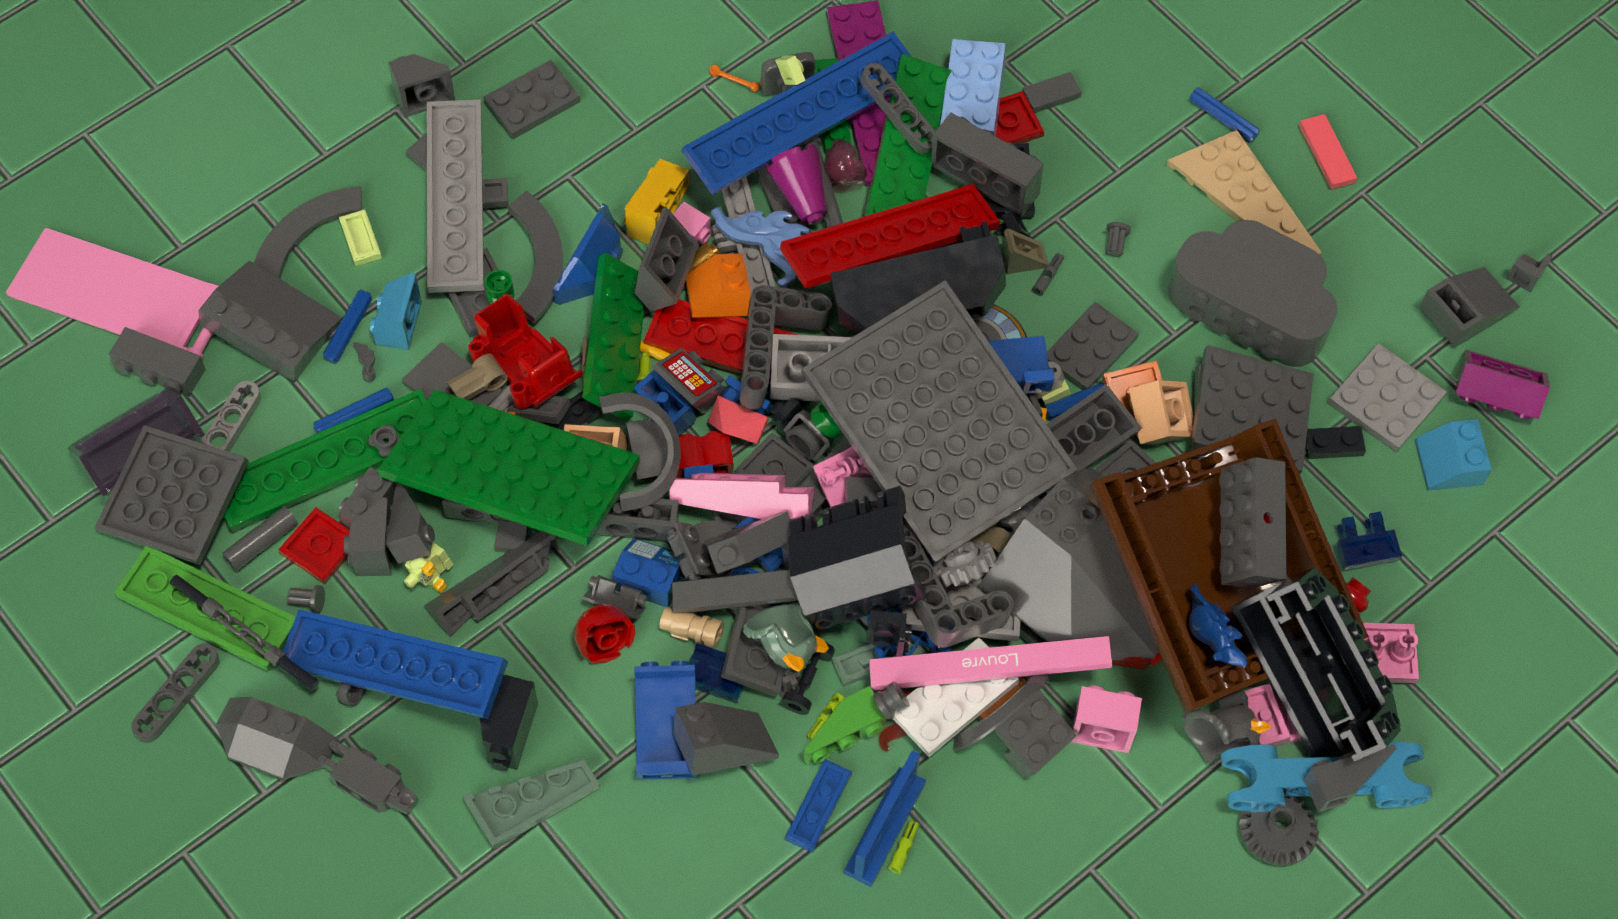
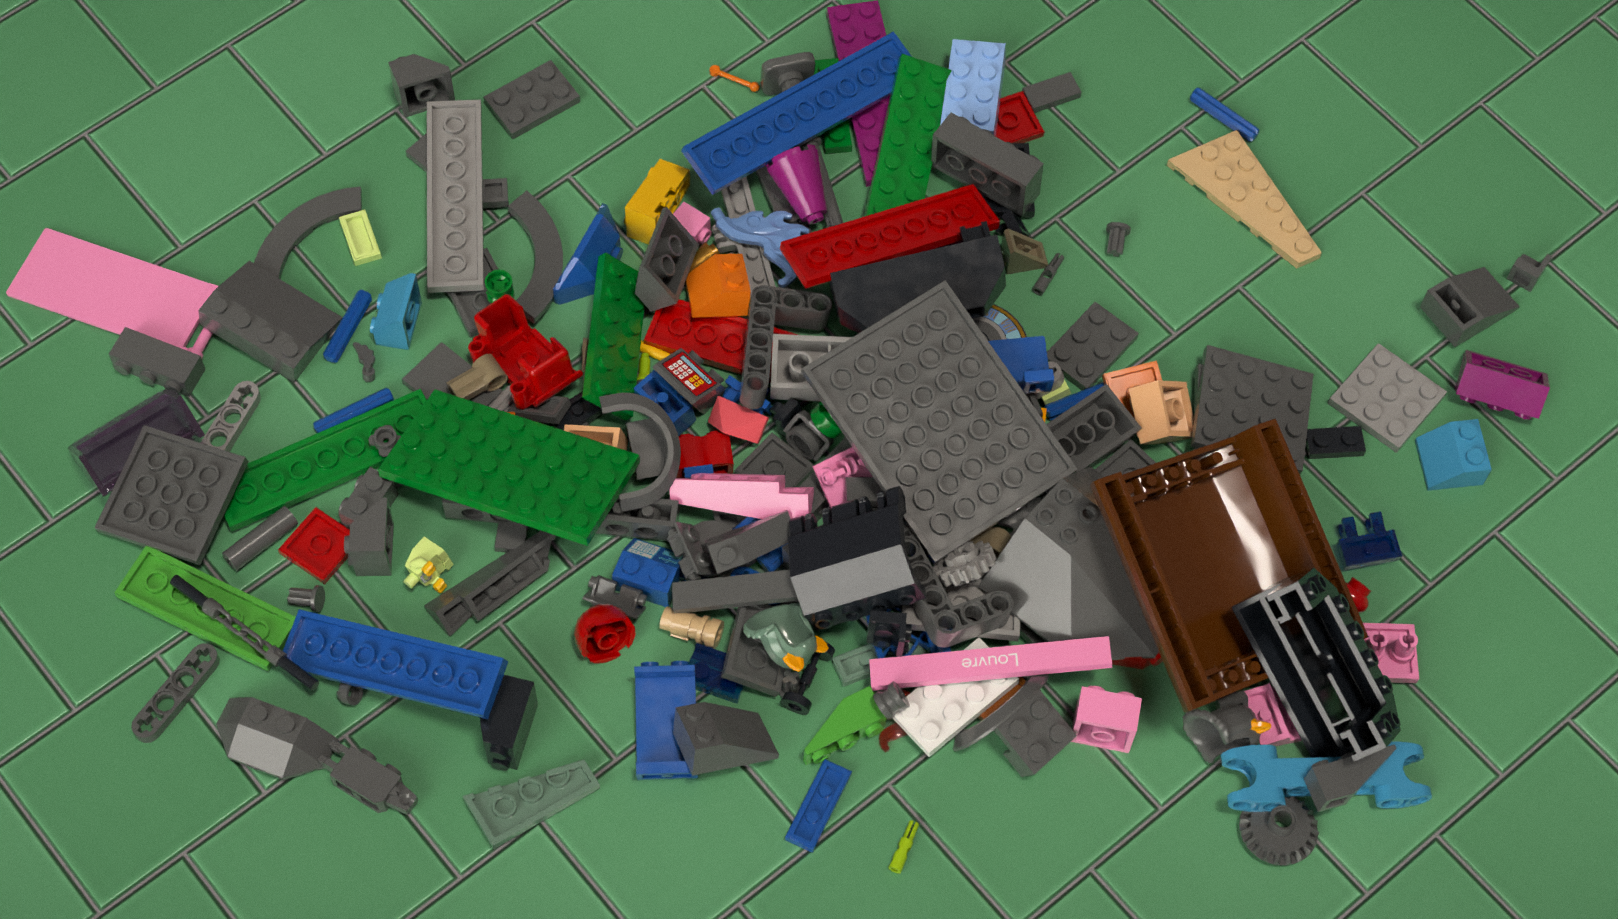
dark grey slope [385,483,435,563] -> none
yellowish green plate [775,55,805,85] -> none
lime pin [807,693,844,740] -> none
clear pink hair [824,139,868,185] -> none
blue fence [844,750,926,887] -> none
dark grey beam [860,63,935,154] -> none
dark grey brick [1168,220,1337,367] -> none
blue animal [1189,584,1247,666] -> none
dark grey brick [1219,457,1286,589] -> none
coral tile [1299,114,1357,190] -> none

